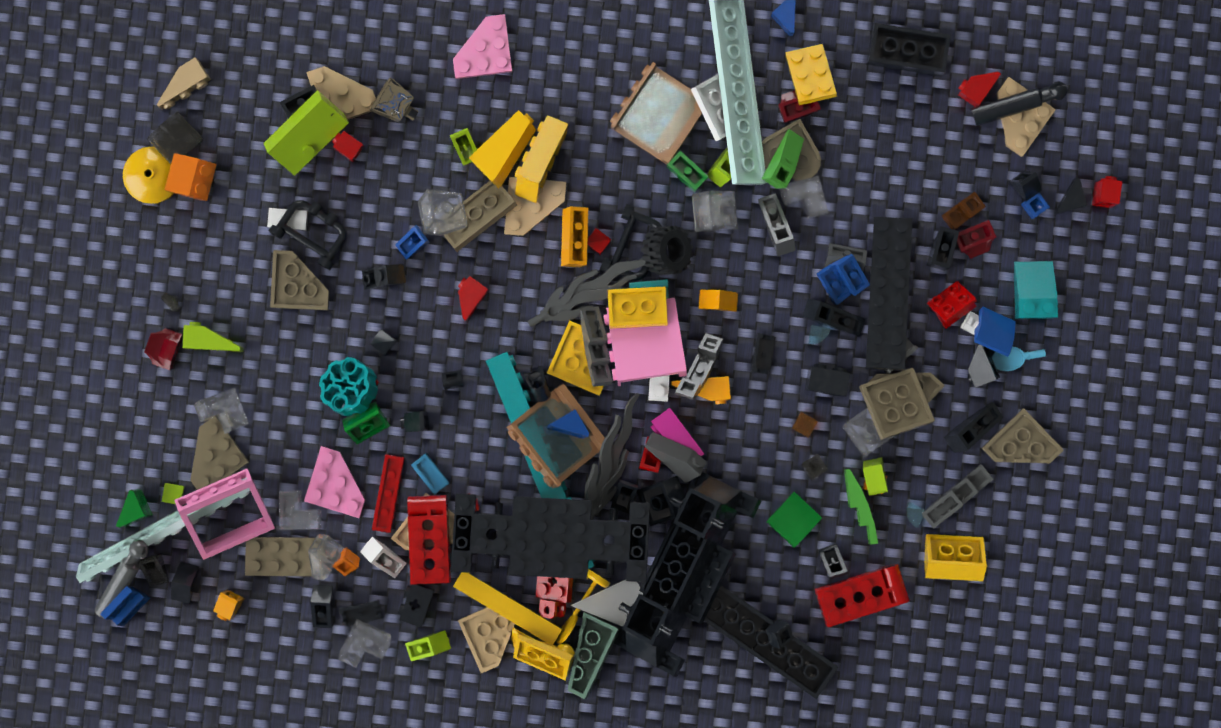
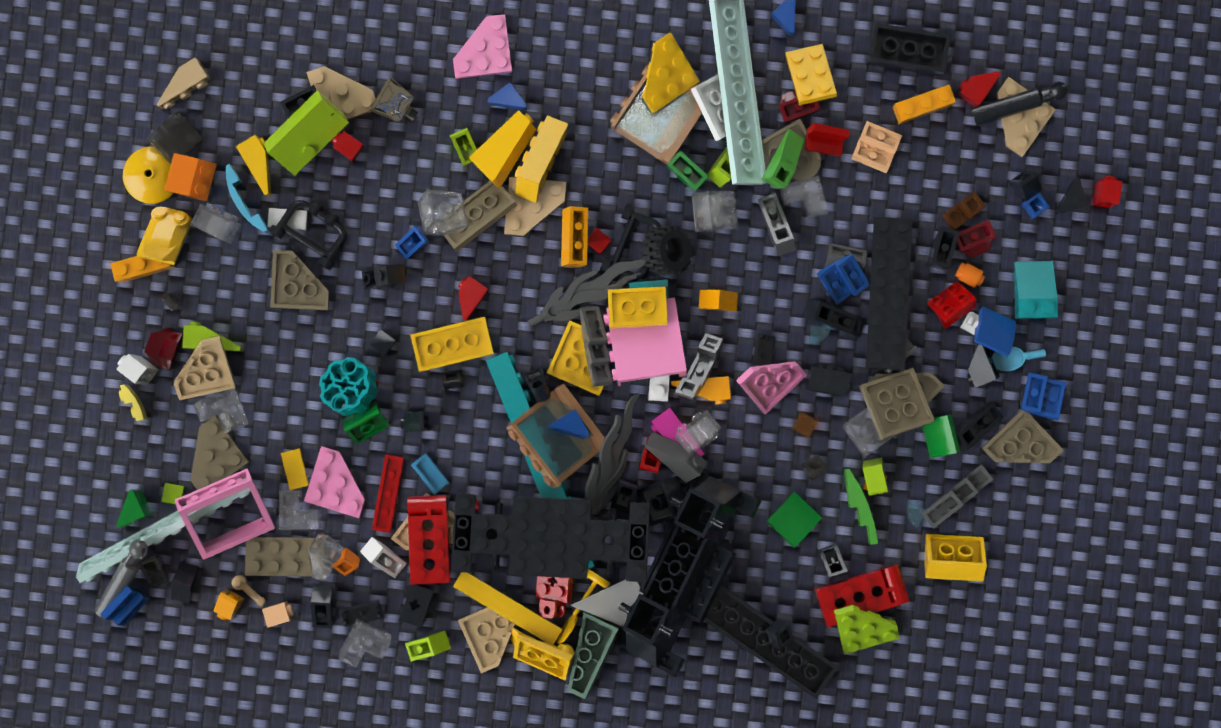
none -> light orange brick [110,256,175,284]
none -> white brick [116,354,159,385]
none -> light yellow slope [119,385,148,421]
none -> yellow slope [137,207,192,265]
none -> tan plate [174,336,236,400]
none -> clear brick [190,203,242,245]
none -> medium azure slope [226,164,269,234]
none -> tan piece [232,575,265,606]
none -> yellow slope [236,134,271,197]
none -> light nougat brick [262,601,294,628]
none -> yellow tile [281,448,309,490]
none -> yellow plate [410,317,494,372]
none -> blue slope [488,83,527,111]
none -> yellow plate [642,33,700,113]
none -> clear brick [675,410,721,455]
none -> bright pink plate [736,361,807,415]
none -> red panel [805,123,850,157]
none -> lime plate [834,605,900,655]
none -> light nougat slope [851,121,902,173]
none -> light orange brick [893,84,956,125]
none -> green slope [922,414,960,458]
none -> orange brick [955,262,985,288]
none -> blue slope [1021,373,1066,421]

